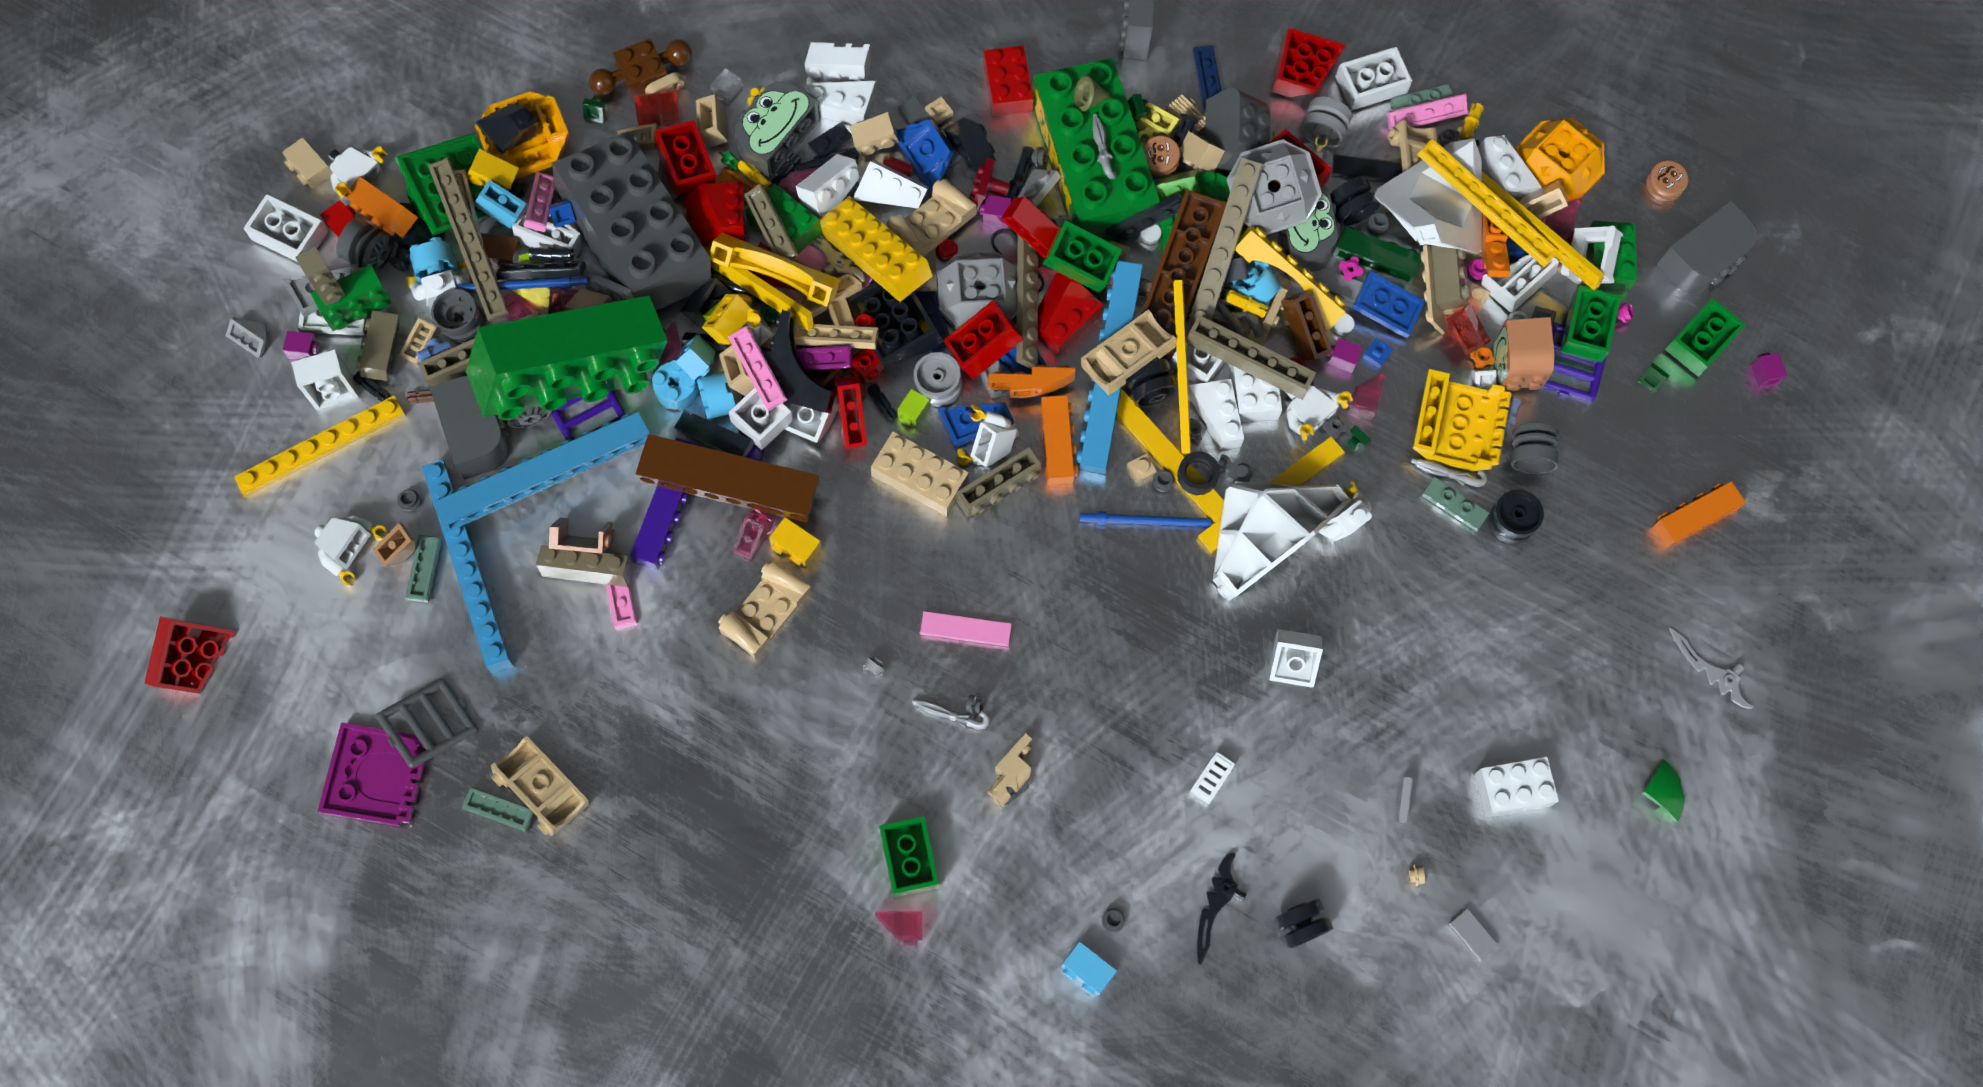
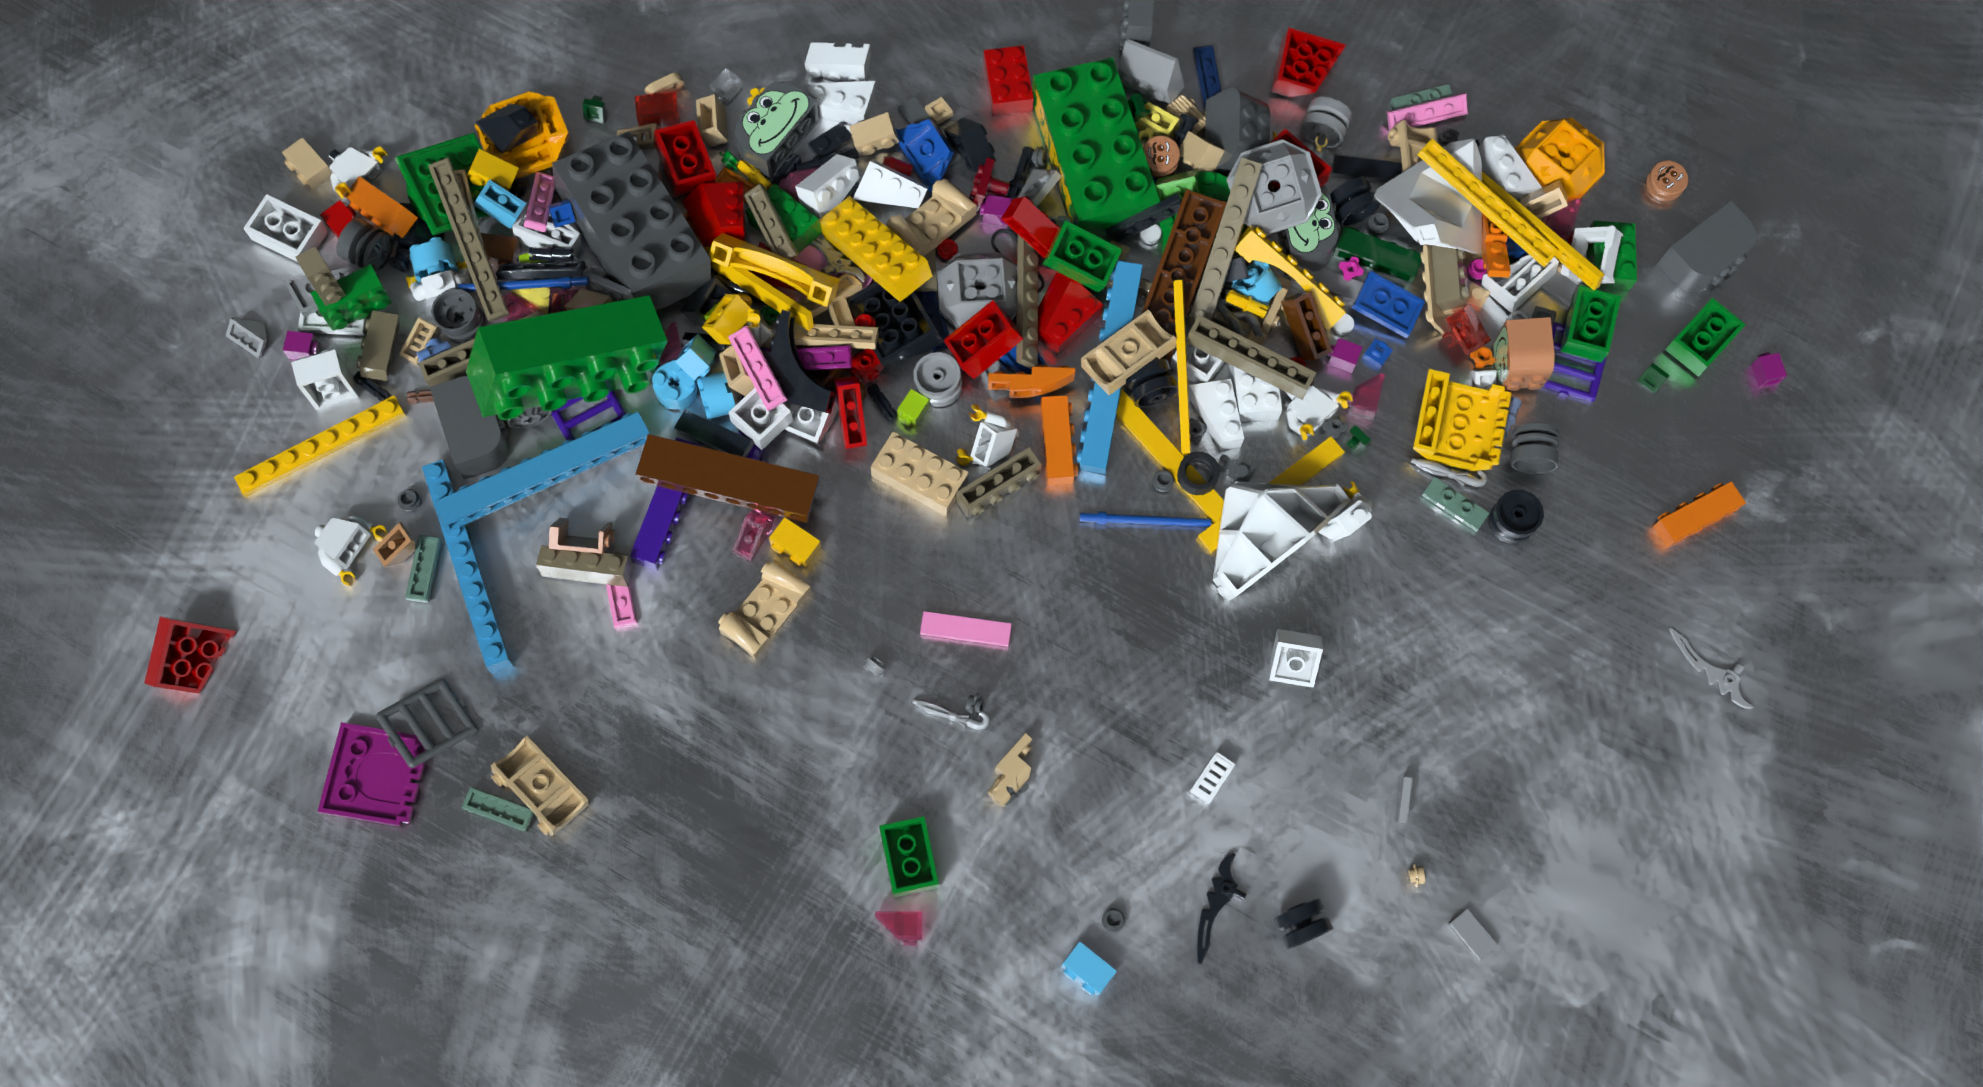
reddish brown brick [589,38,692,99] -> none
blue wing [937,402,1014,448] -> none
olive hat [1074,75,1110,111] -> none
light grey piece [1093,114,1117,179] -> none
tan plate [1127,454,1157,484] -> none
white brick [1335,47,1412,111] -> none
yellow axle [1460,103,1484,140] -> none
white brick [1475,757,1559,818] -> none
dark pink plate [1617,302,1634,323] -> none
green brick [1642,759,1685,822] -> none
none -> light grey slope [1118,39,1185,104]

